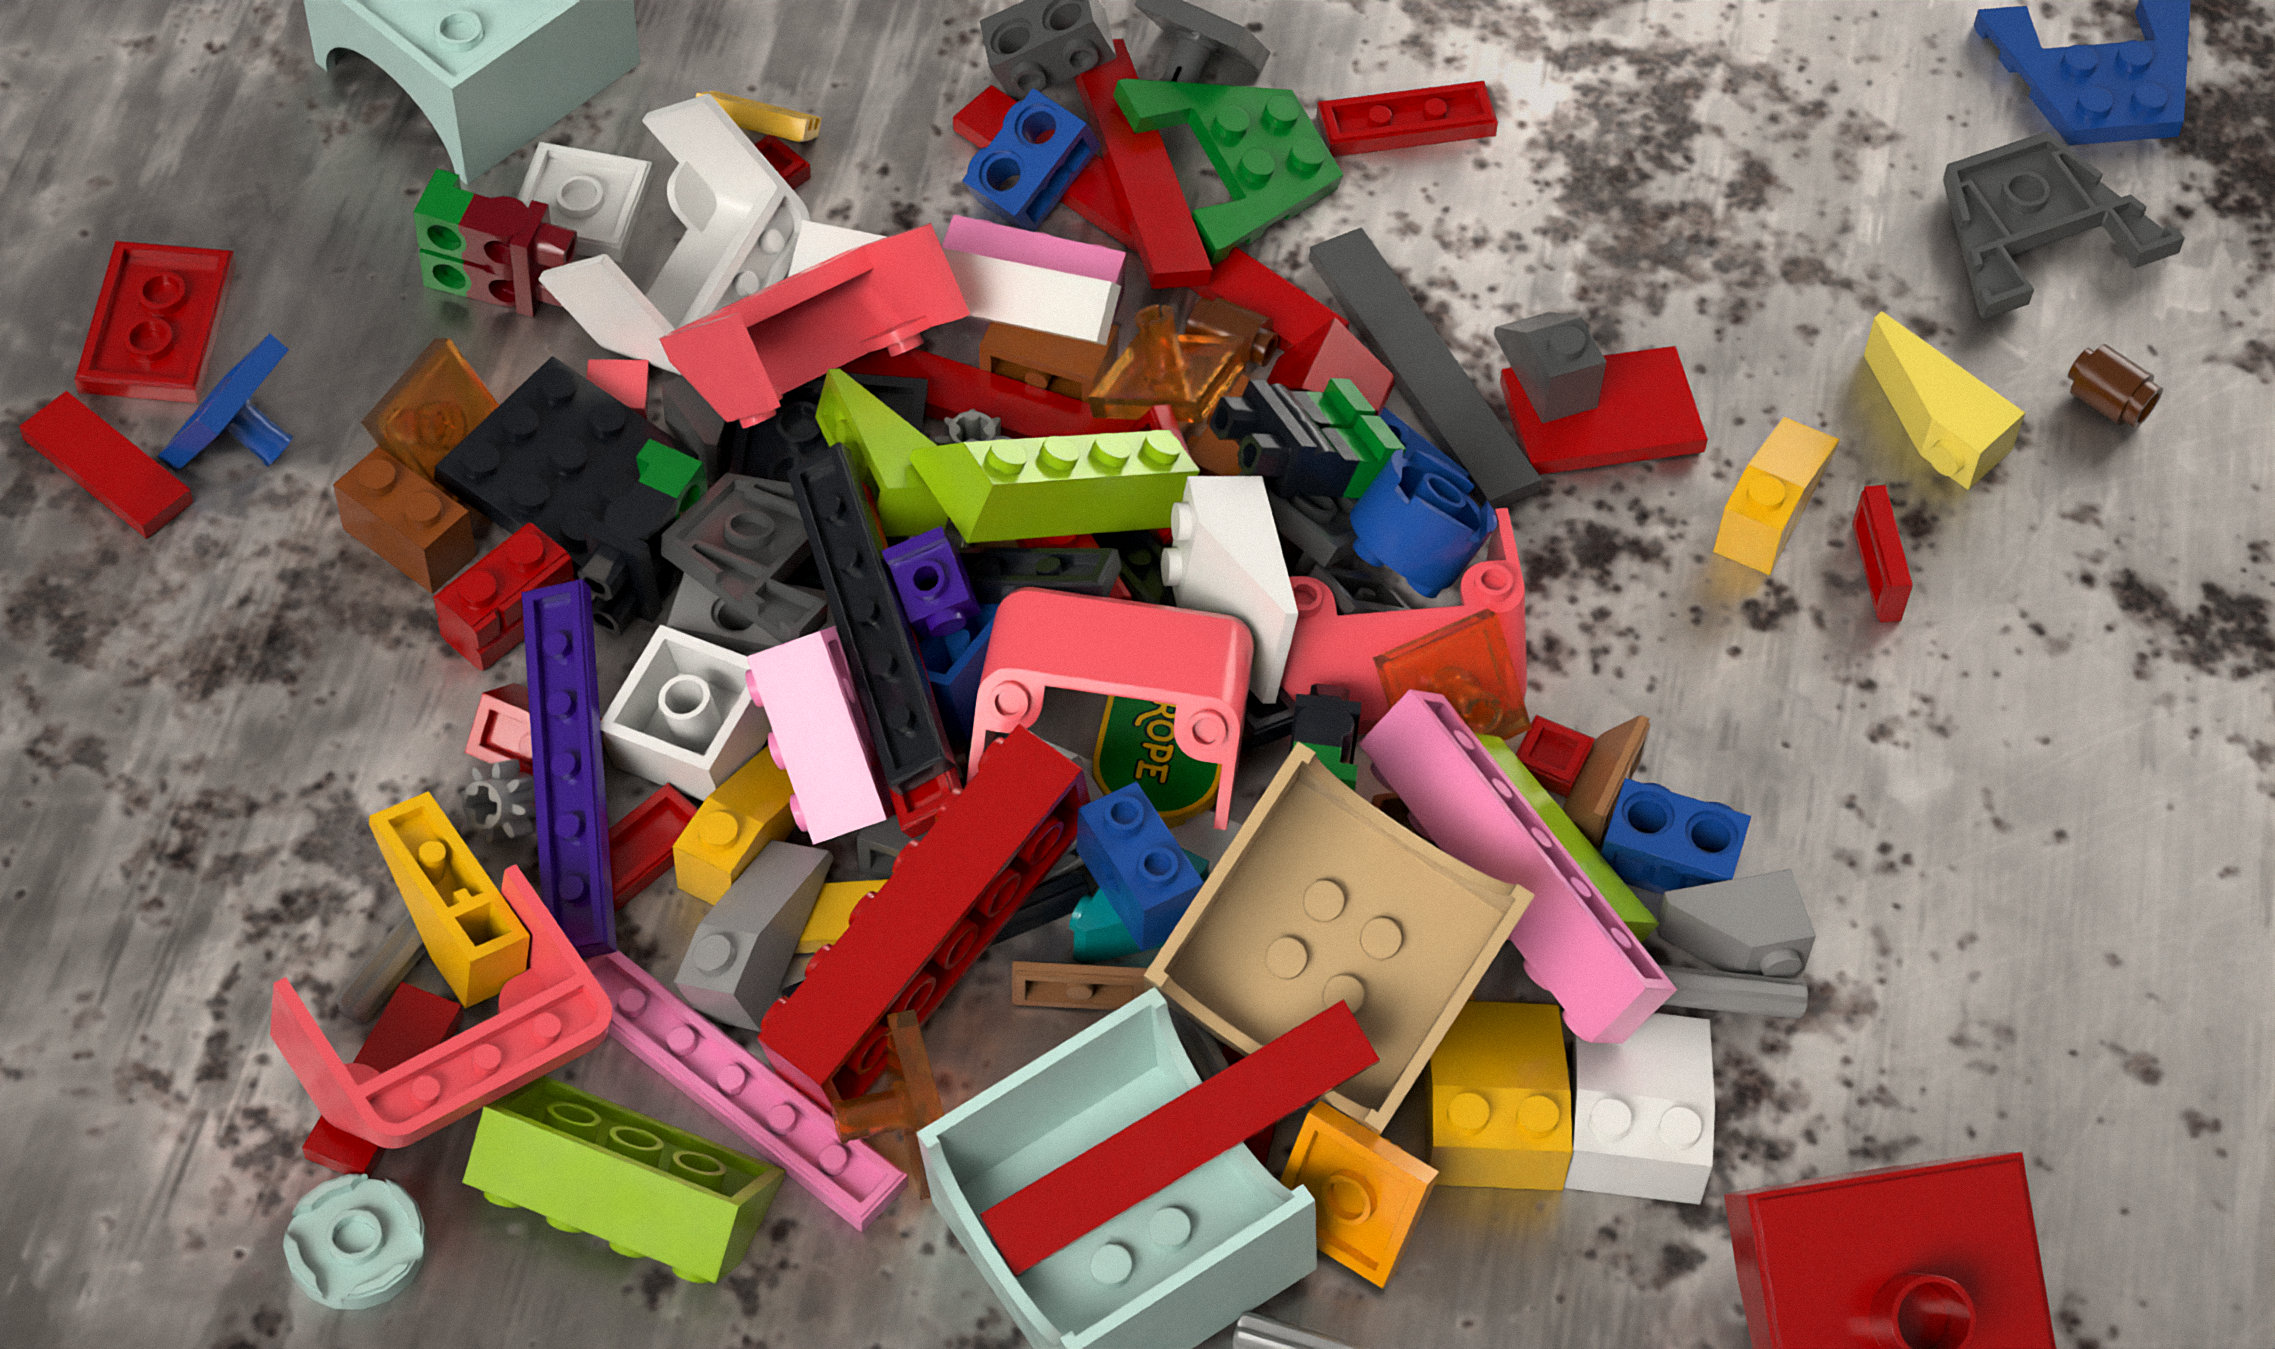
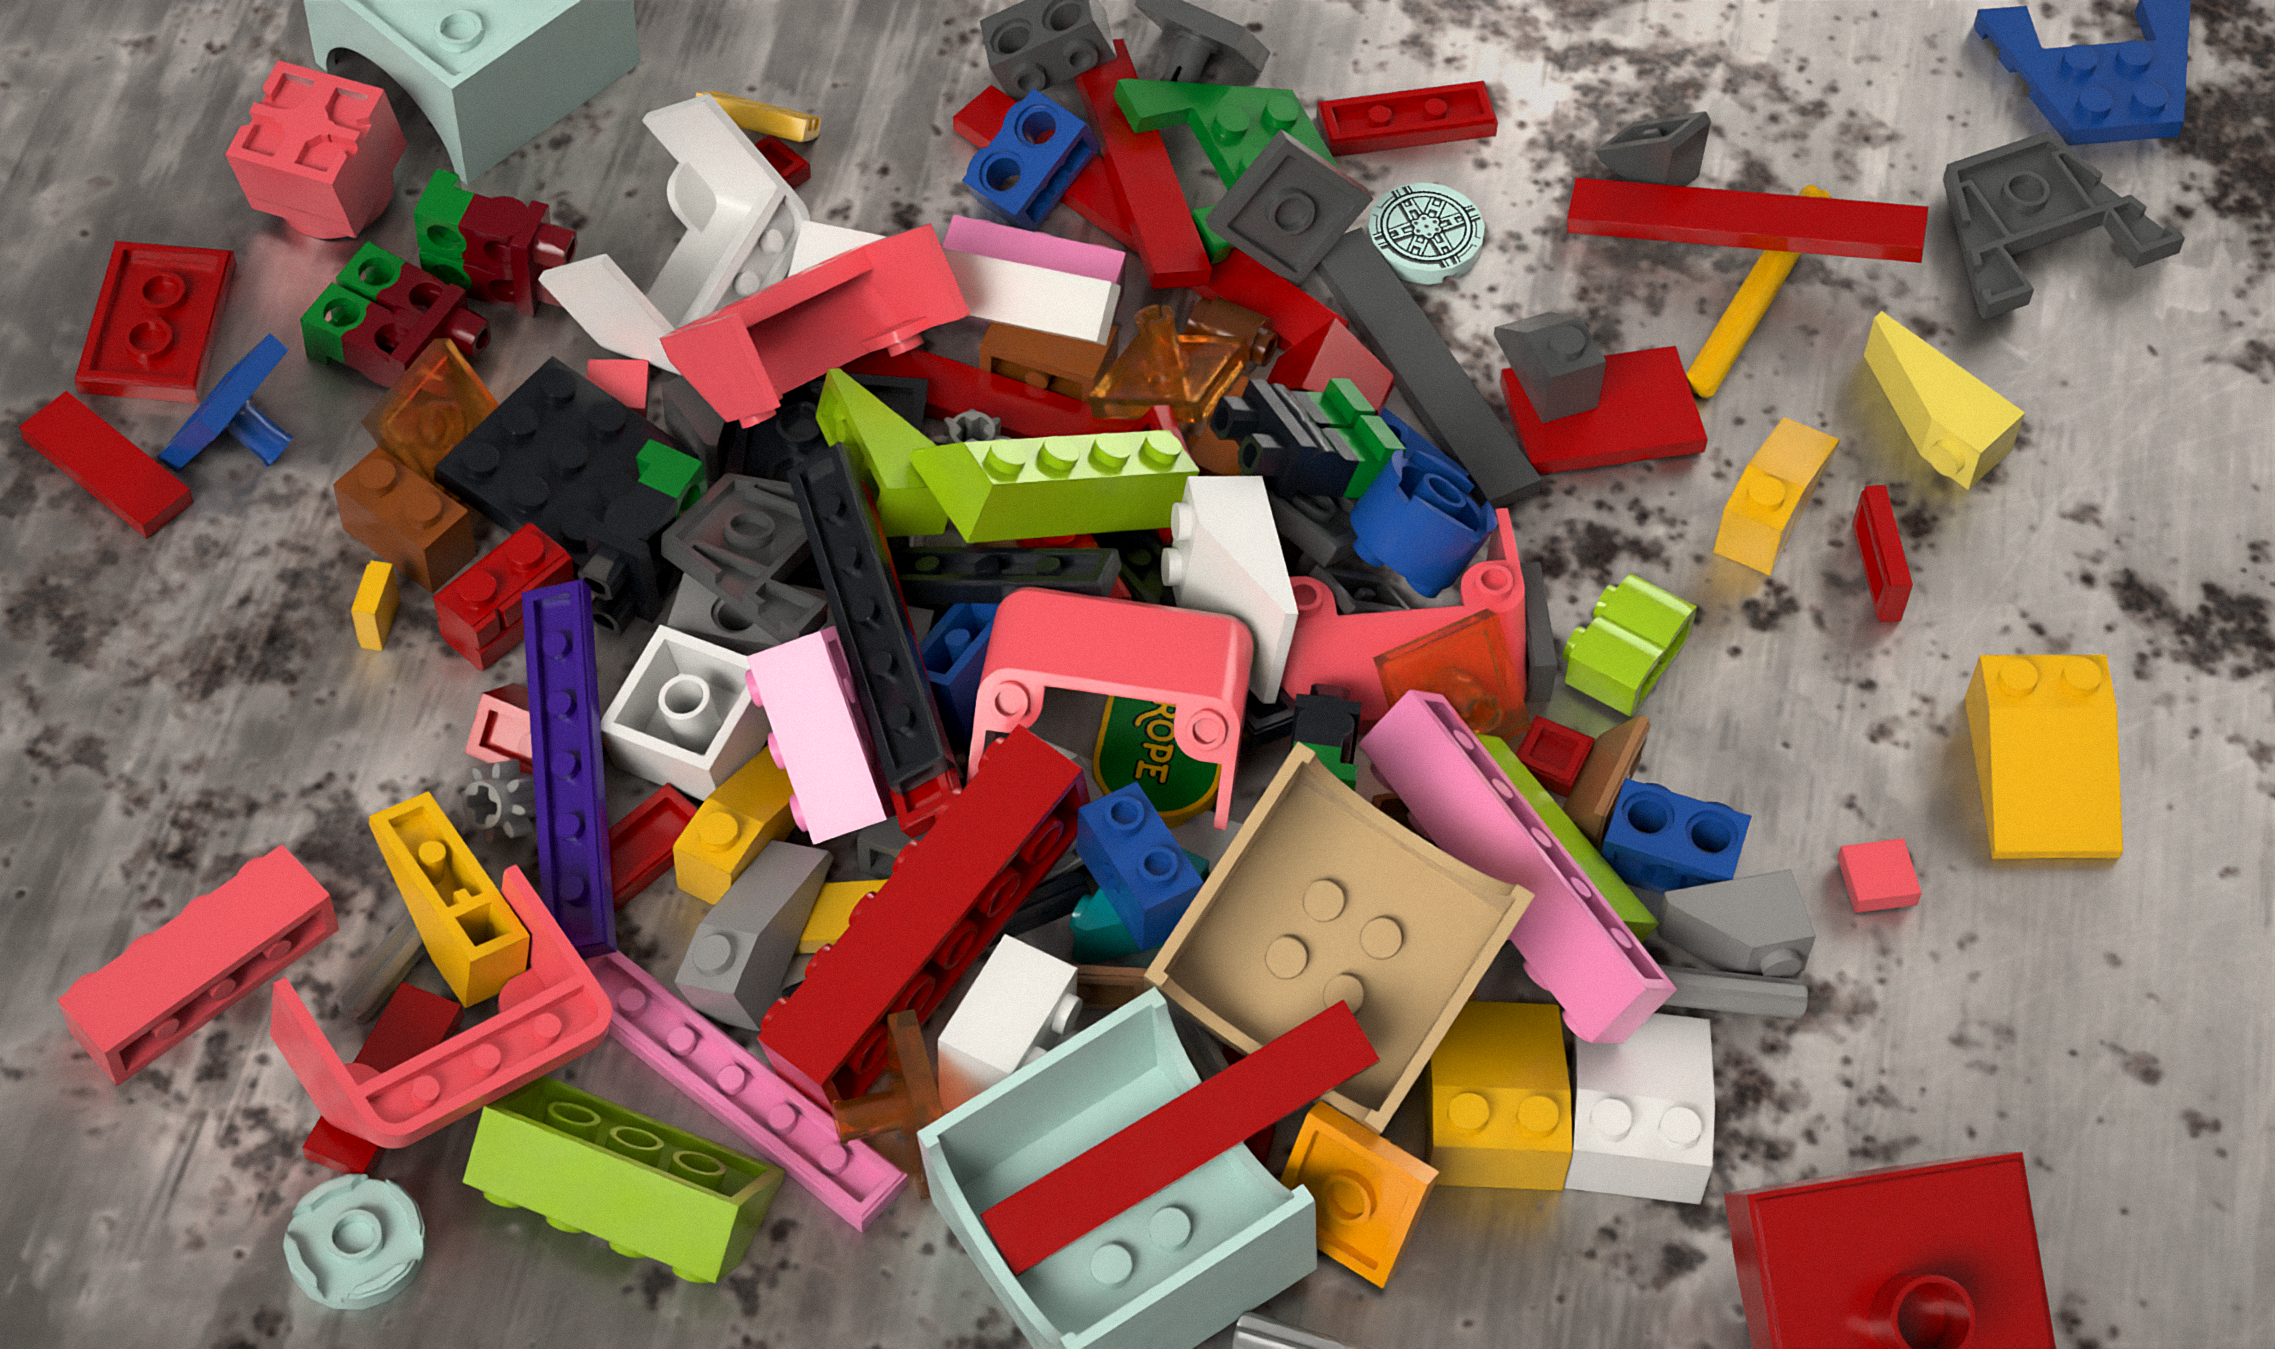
white tile [517,142,654,262] -> none
dark purple brick [882,526,982,638] -> none
reddish brown brick [2068,344,2163,428] -> none
none -> coral brick [57,844,339,1086]
none -> coral piece [225,60,407,239]
none -> dark red hips [300,241,491,401]
none -> yellow tile [351,560,400,651]
none -> white brick [938,934,1083,1112]
none -> dark grey tile [1205,129,1373,287]
none -> light aqua tile [1367,182,1485,285]
none -> dark grey tile [1520,562,1558,703]
none -> lime brick [1562,573,1697,717]
none -> red tile [1567,177,1929,263]
none -> dark grey slope [1595,111,1711,186]
none -> yellow axle [1687,184,1831,398]
none -> coral tile [1837,838,1922,913]
none -> yellow slope [1965,654,2123,859]

